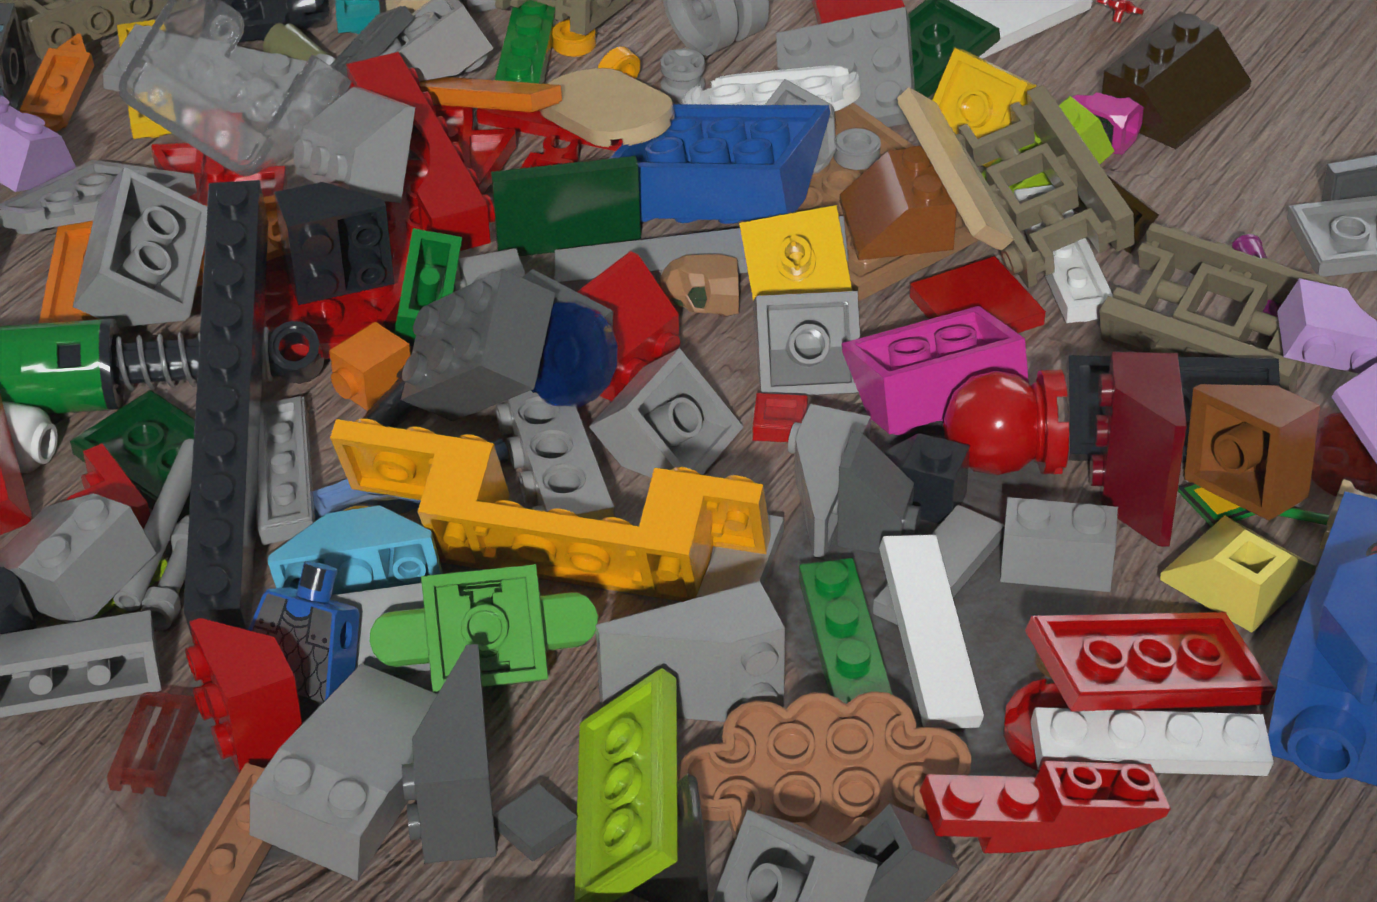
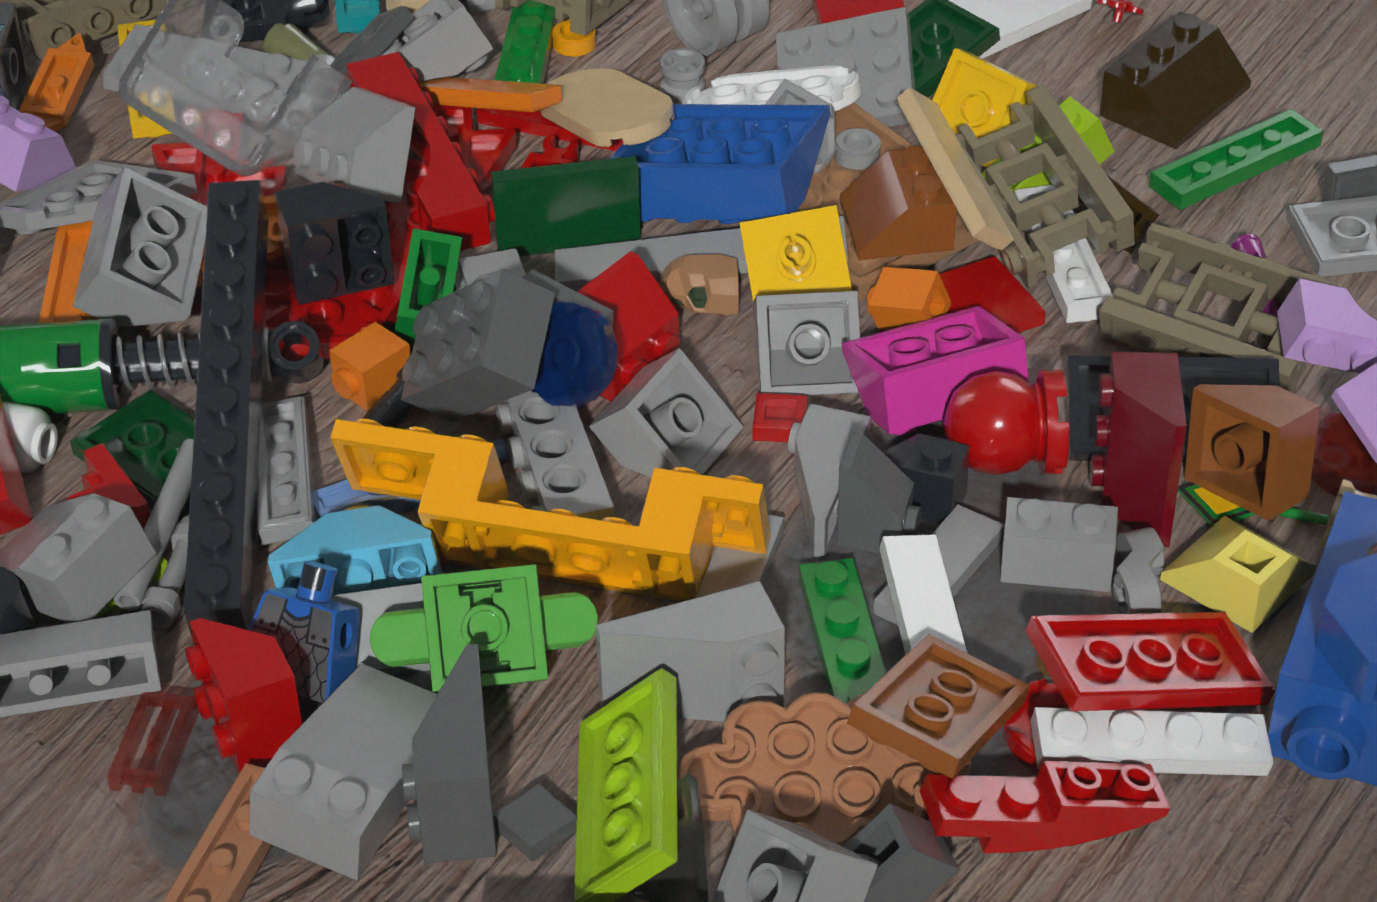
light orange tile [598,46,641,79] -> none
dark pink rock [1072,92,1144,155] -> none
none -> dark orange plate [847,634,1030,779]
none -> orange brick [867,267,951,333]
none -> light grey piece [1113,527,1164,614]
none -> green plate [1149,109,1323,210]

